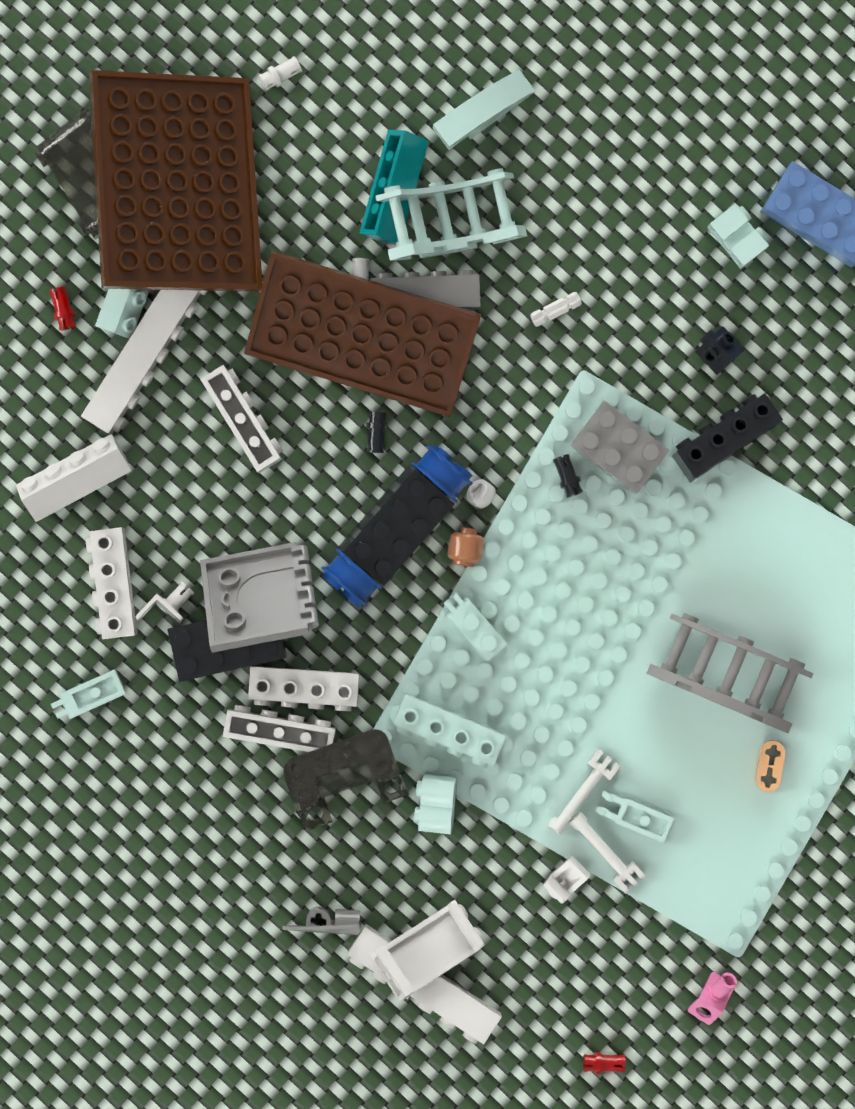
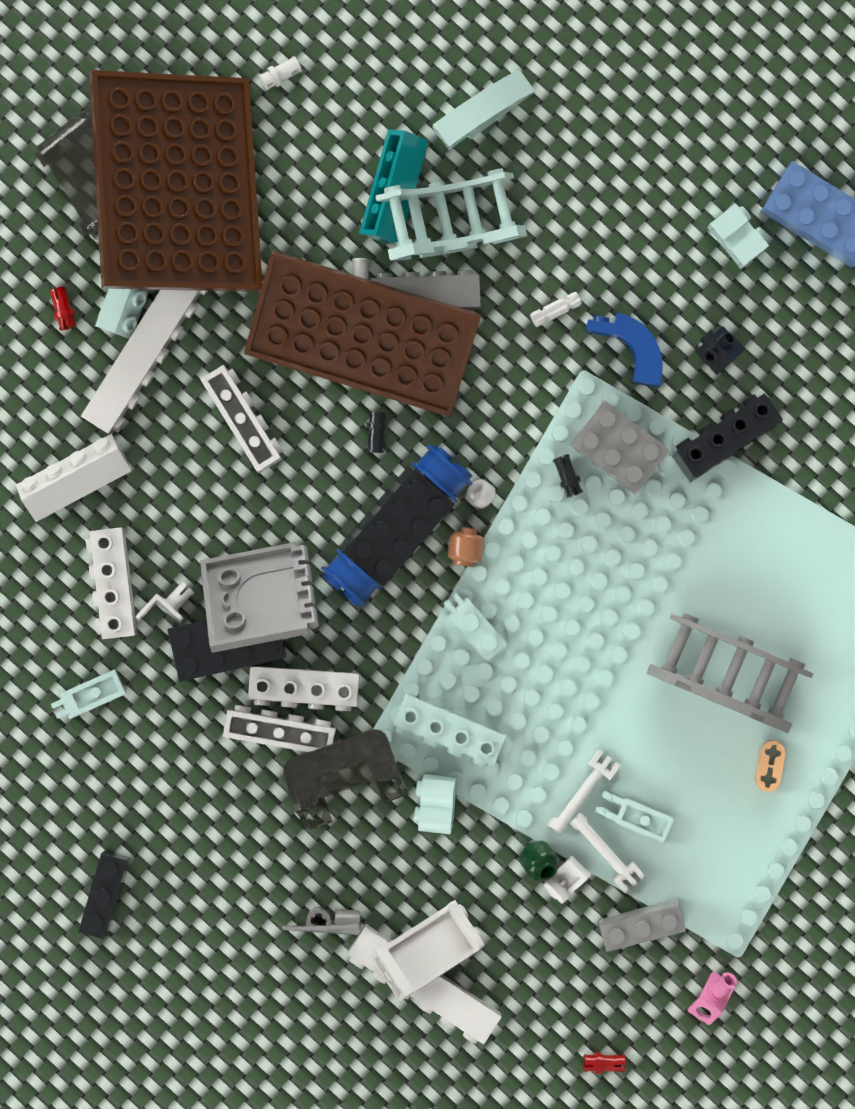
none -> black brick [78,850,131,939]
none -> dark green head [519,841,560,881]
none -> blue arch [585,313,663,388]
none -> light grey brick [599,899,686,952]

